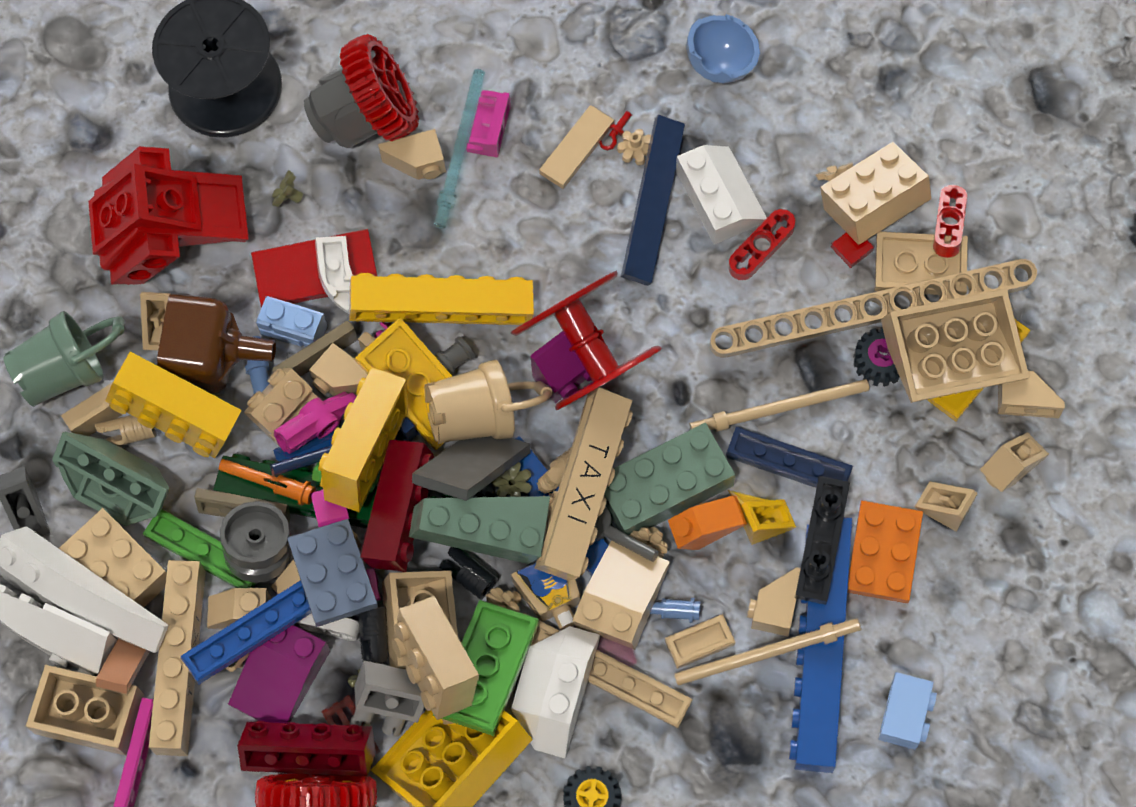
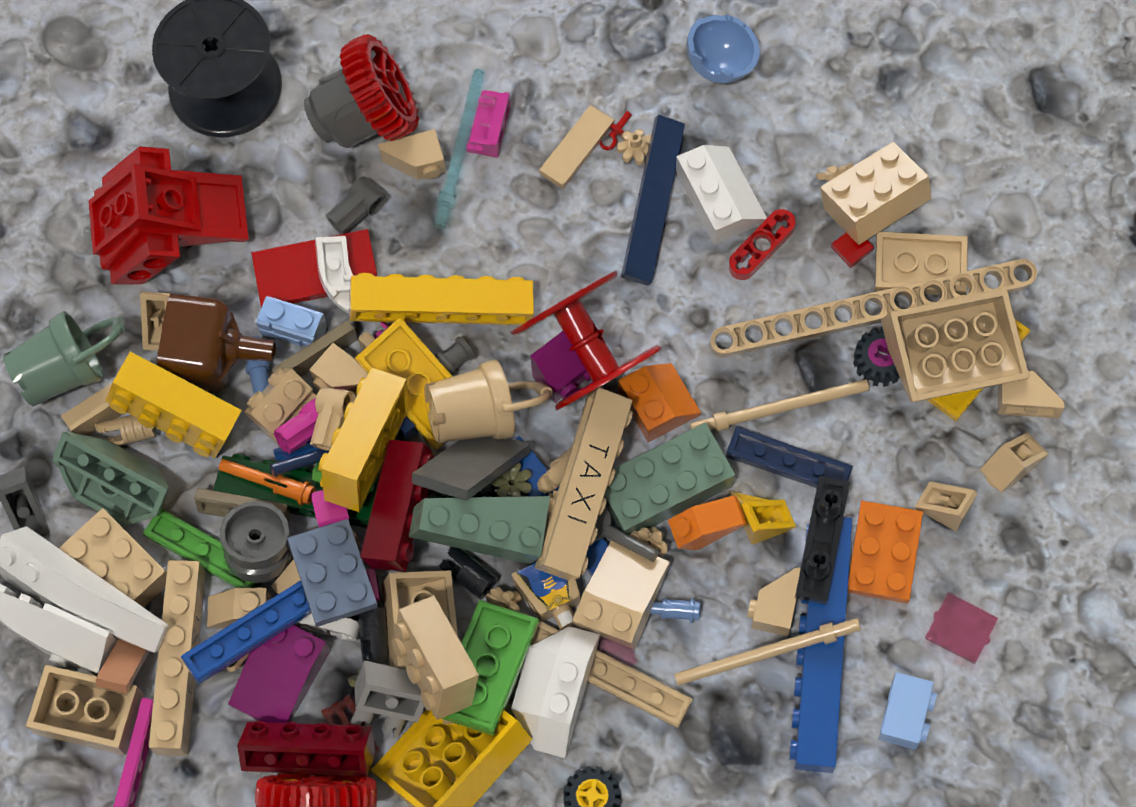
olive plant [272,170,303,207] -> none
tan tile [664,614,736,669] -> none
beam [933,185,967,258] -> none
none -> tan piece [310,387,356,451]
none -> dark grey piece [326,177,387,234]
none -> orange slope [618,363,701,443]
none -> clear pink piece [925,593,998,664]

